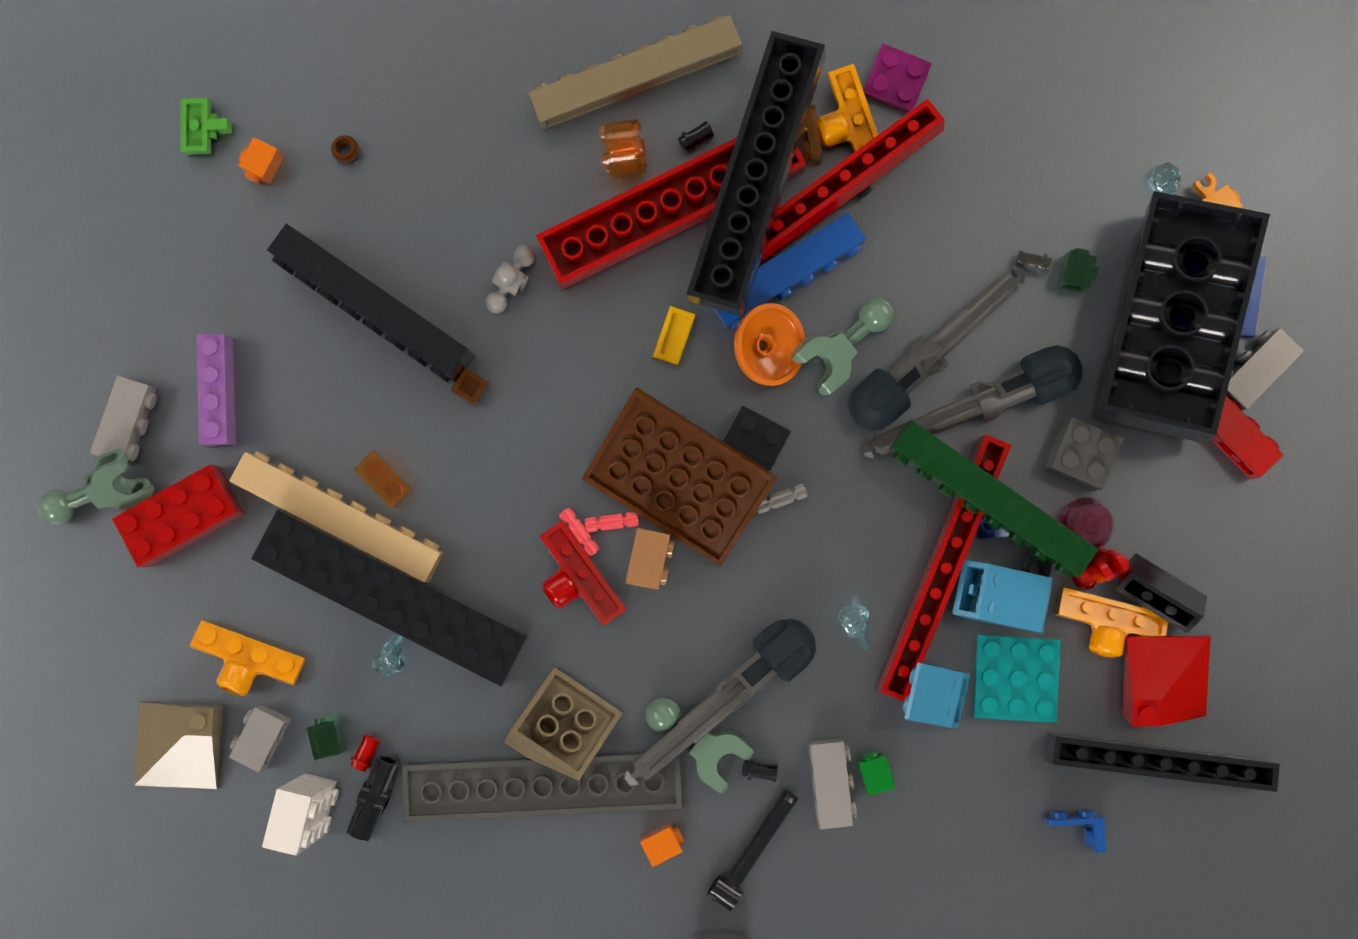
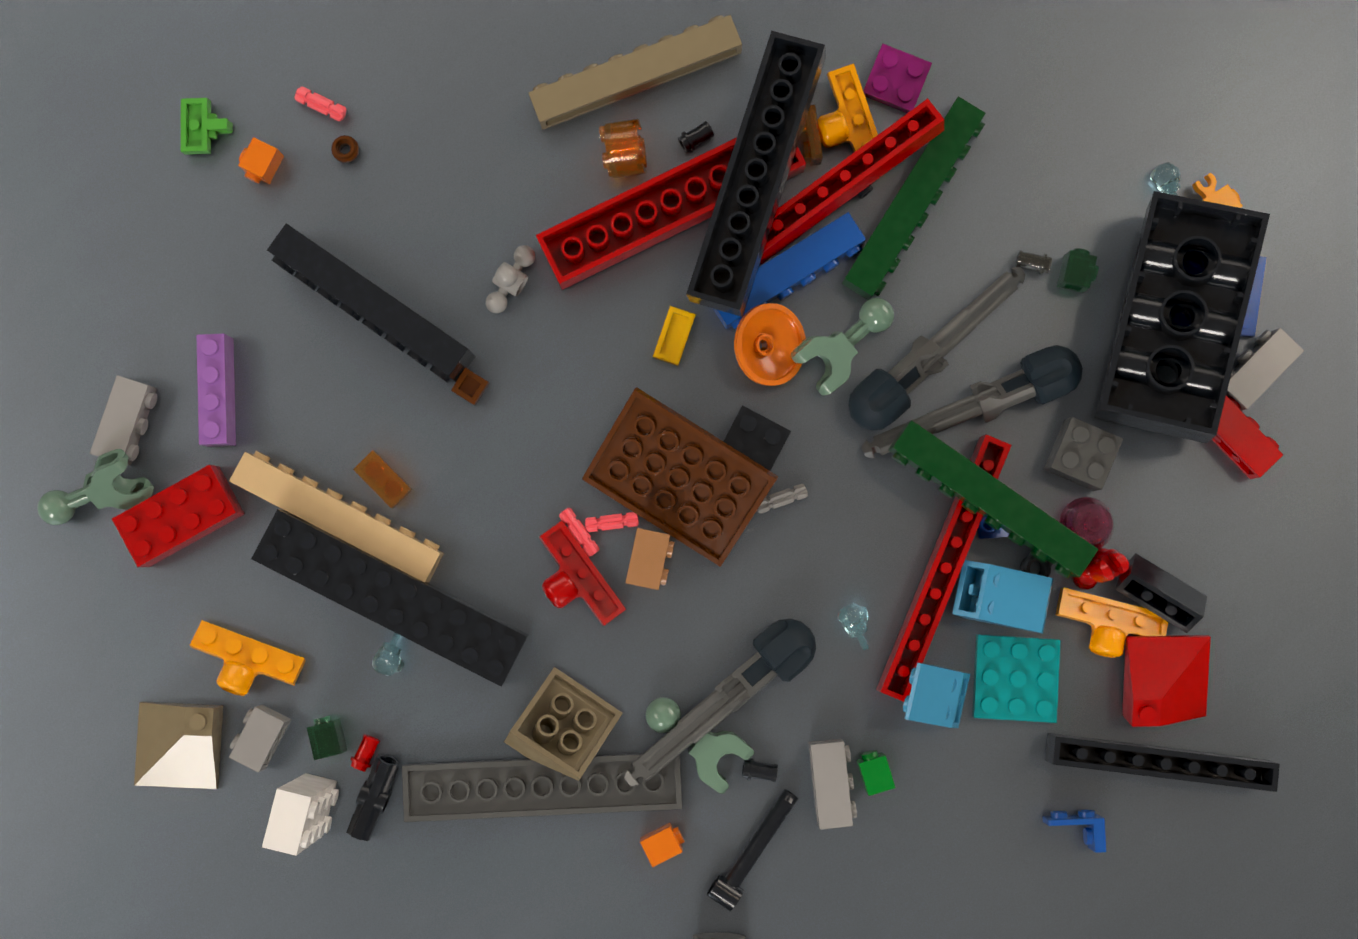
none -> coral axle [294,86,347,121]
none -> dark green brick [842,96,986,300]

